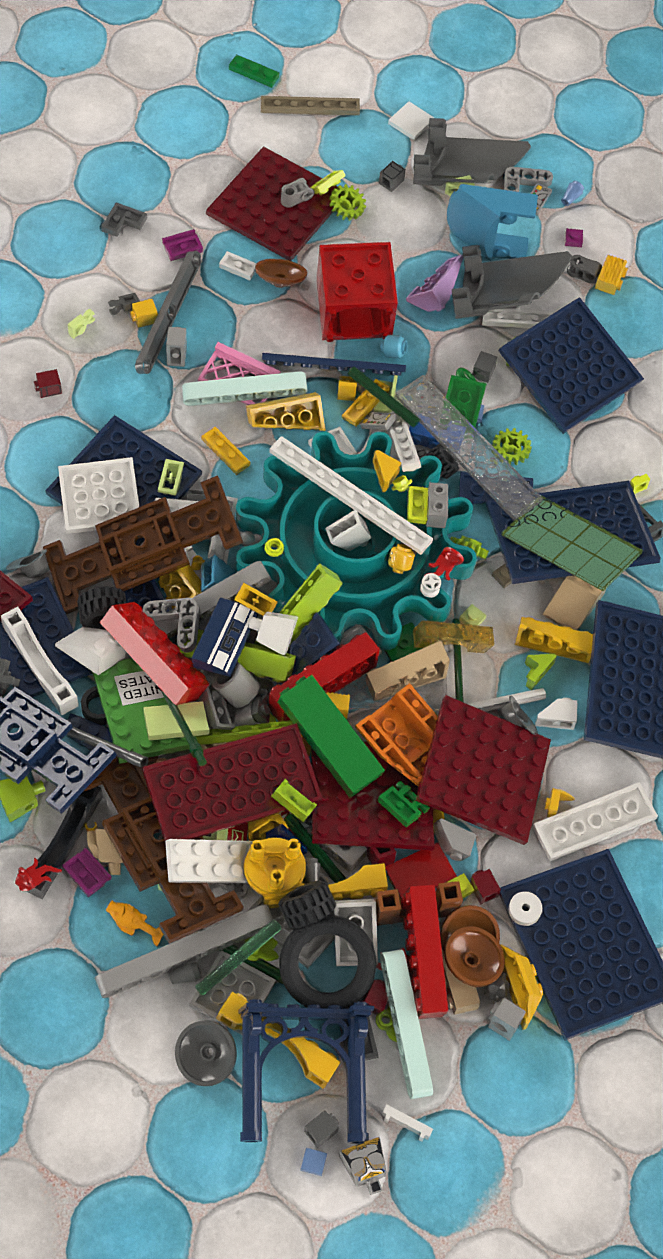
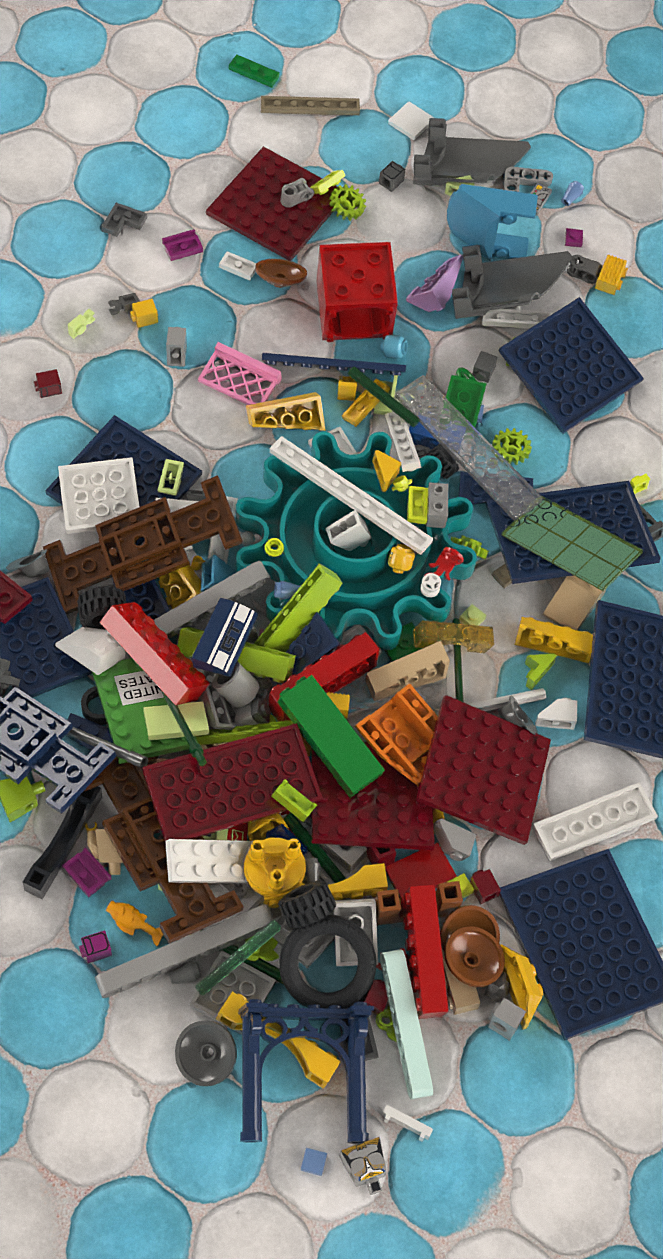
white arch [1,607,78,716] -> none
red piece [15,858,62,891] -> none
dark grey beam [135,251,201,374] -> none
light grey beam [143,598,200,653] -> none
light aqua beam [182,372,307,406] -> none
yellow tile [201,426,251,475] -> none
yellow slope [234,583,278,616] -> none
white torso [248,612,298,655] -> none
dark grey brick [304,1110,339,1149] -> none
light grey tile [359,412,397,430] -> none
green plate [377,781,430,827] -> none
white piece [508,892,542,926] -> none
yellow plate [544,788,575,817] -> none
none -> magenta brick [79,930,112,963]
none -> medium blue cone [274,581,301,600]

